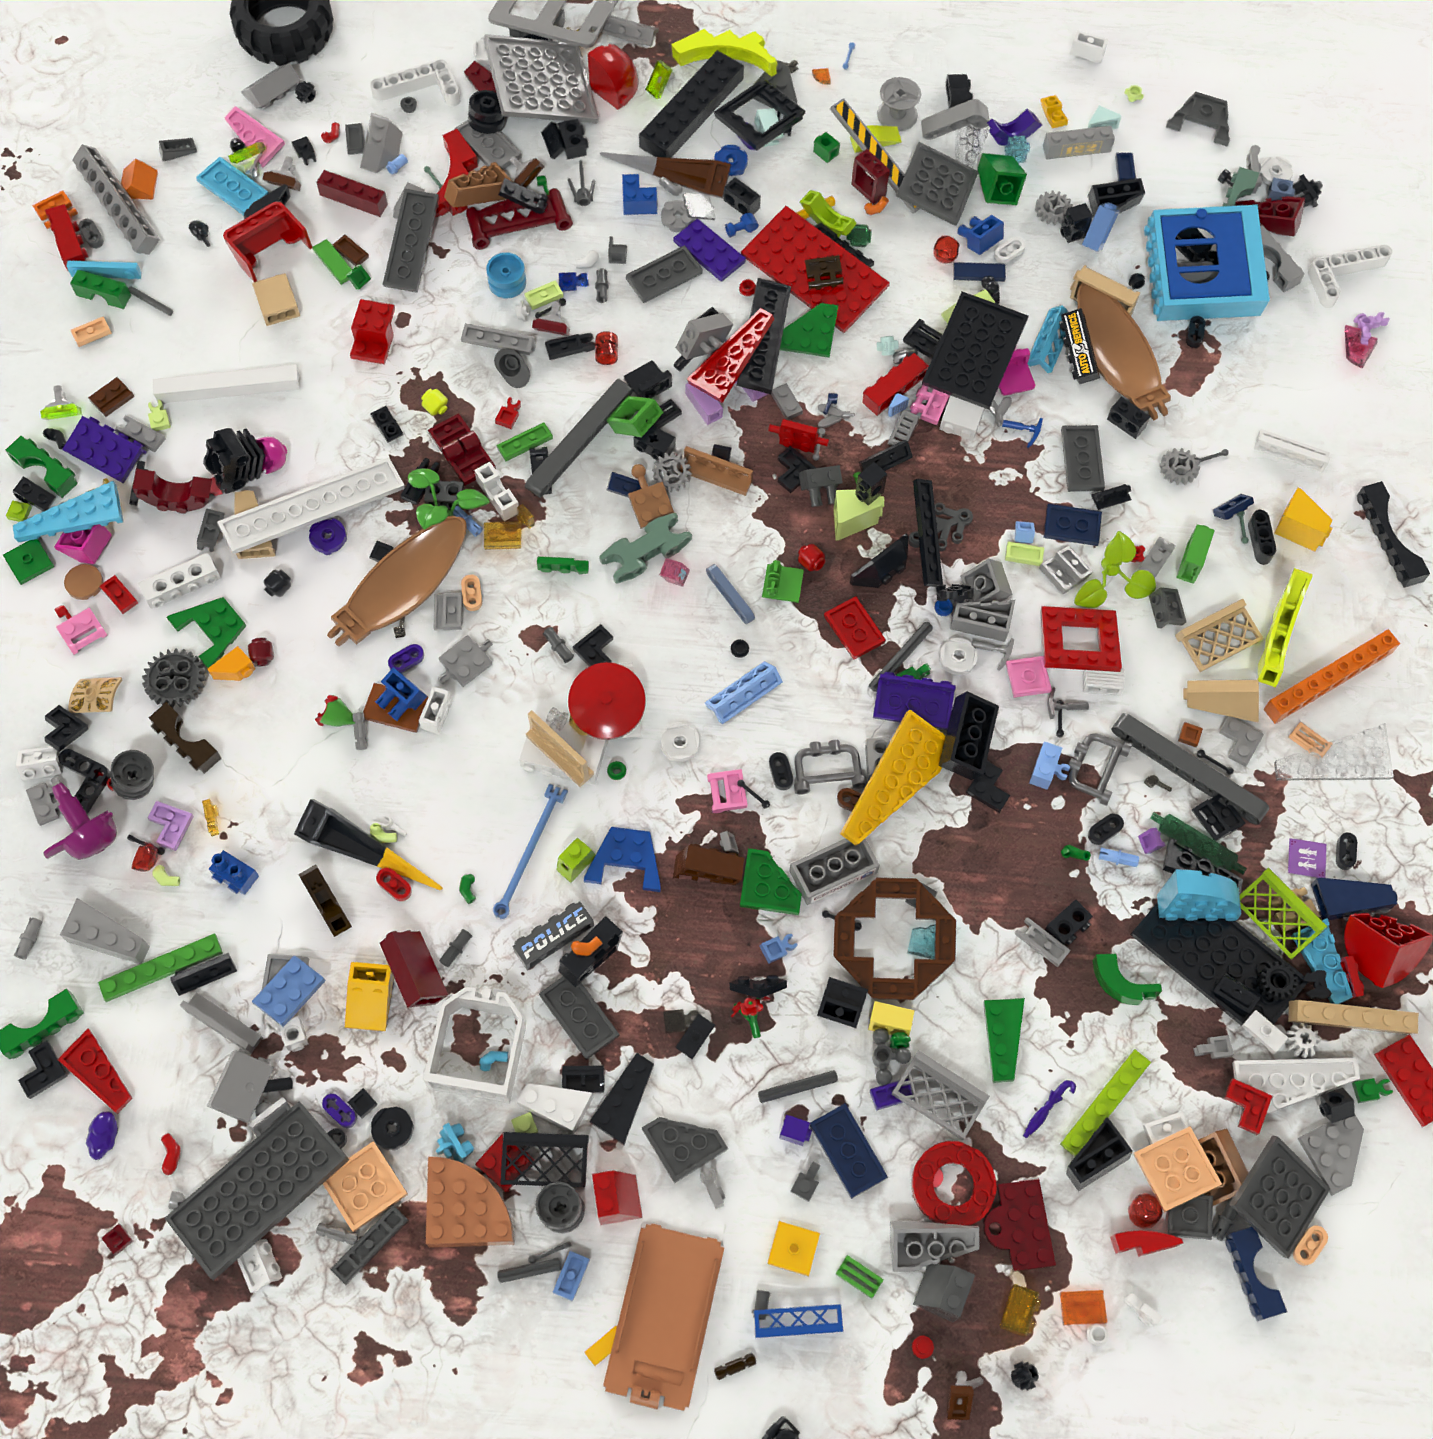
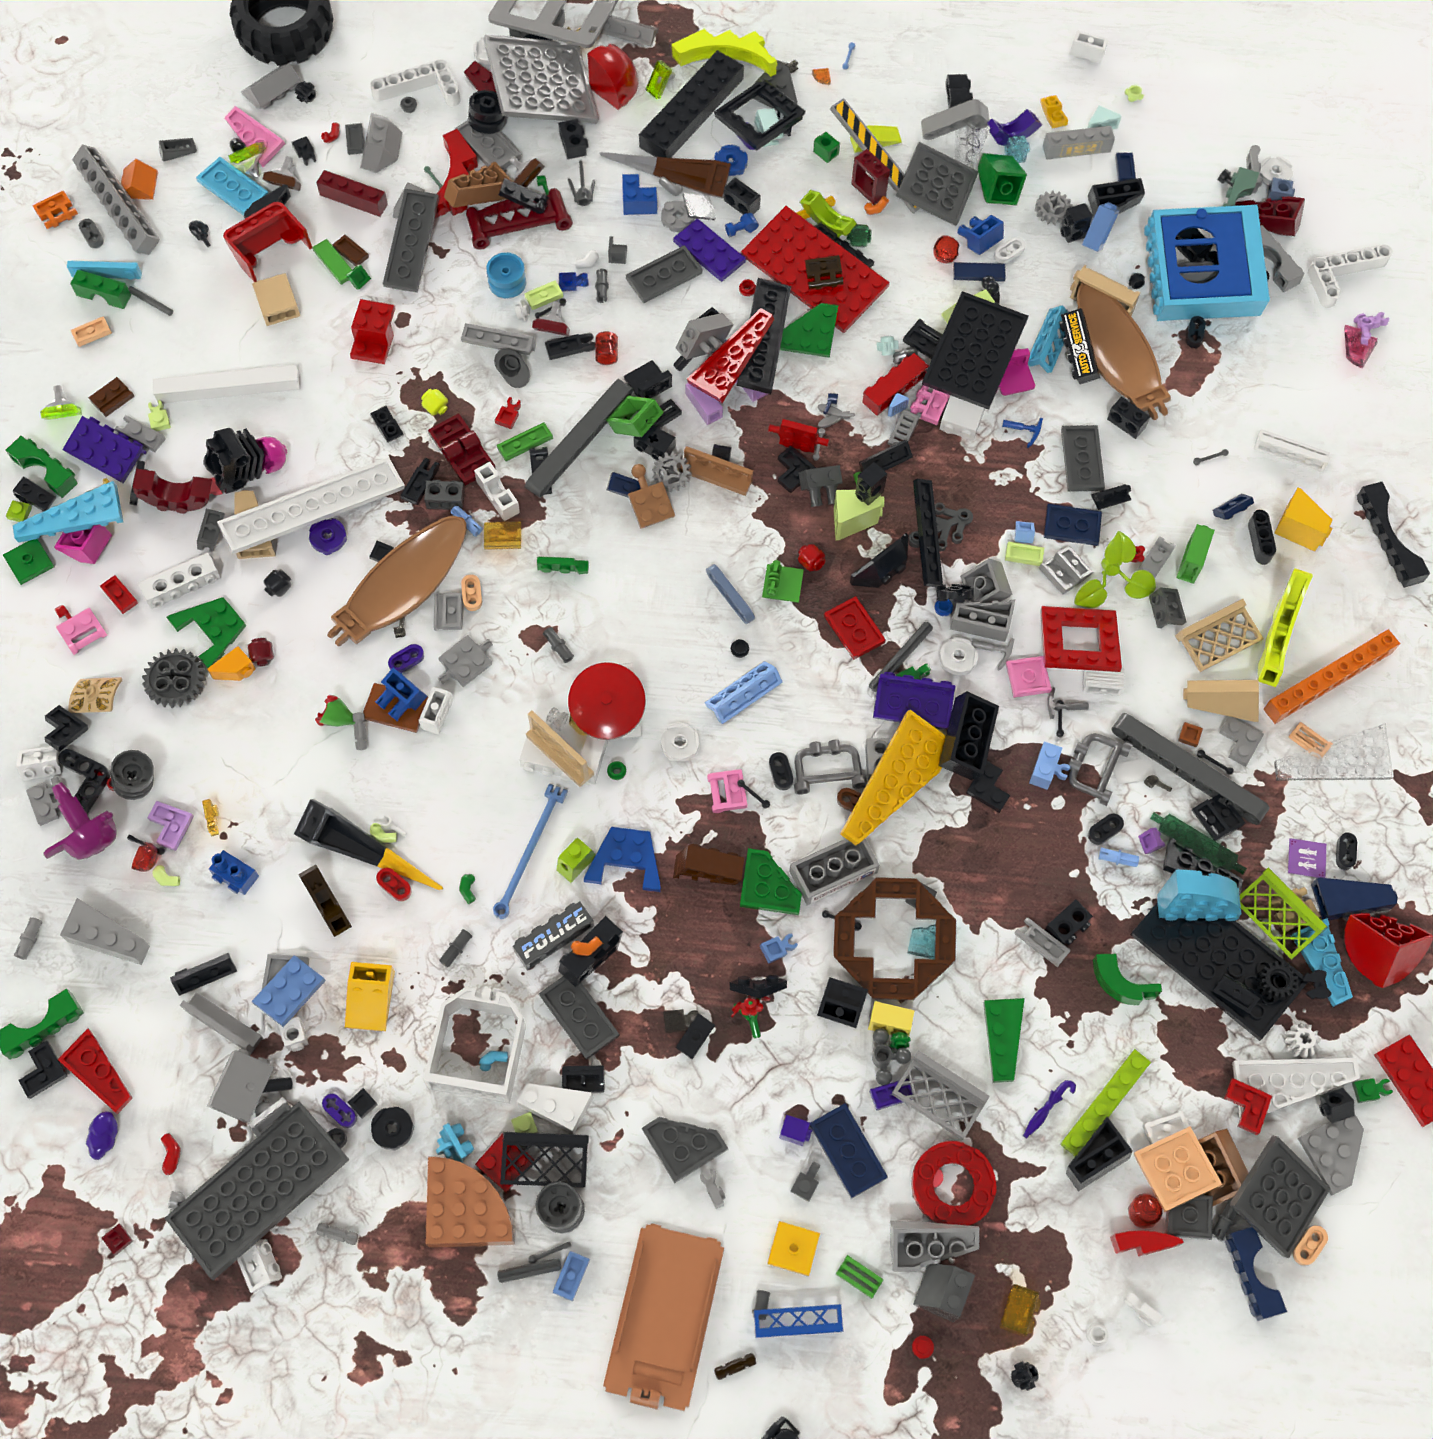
black arm [43,428,66,449] -> none
red wedge [45,204,88,271] -> none
medium nougat tile [64,564,103,600] -> none
bright green plate [98,933,223,1002] -> none
dark brown arch [148,702,222,774] -> none
light nougat plate [323,1141,408,1232] -> none
dark grey plate [330,1205,409,1285] -> none
dark red brick [379,930,448,1008] -> none
light blue pin [386,154,408,174] -> none
bright green plant [408,469,490,530] -> none
clear yellow plate [517,504,535,529] -> none
black plate [541,121,565,159] -> none
black plate [572,624,613,667] -> none
yellow sticker [585,1326,617,1366] -> none
black wing [590,1053,654,1146] -> none
red slope [592,1170,642,1225] -> none
sand green piece [599,513,692,584] -> none
clear pink brick [659,558,690,587] -> none
light grey plate [720,831,739,854] -> none
dark grey axle [758,1070,838,1103] -> none
light grey plate [771,383,803,420] -> none
light grey piece [877,77,921,131] -> none
reddish brown piece [946,1371,983,1420] -> none
dark red plate [983,1179,1056,1272] -> none
light grey piece [989,397,1012,427] -> none
clear orange plate [1059,1290,1107,1326] -> none
green arm [1061,845,1091,861] -> none
light grey gear [1159,448,1200,486] -> none
dark grey wing [1166,91,1230,147] -> none
light grey plate [1193,1035,1234,1059] -> none
sand green hinge [1237,511,1249,544] -> none
white plate [1242,1010,1288,1054] -> none
tan brick [1288,1000,1418,1035] -> none
black hips [1293,174,1323,208] -> none
red plate [1340,956,1364,999] -> none

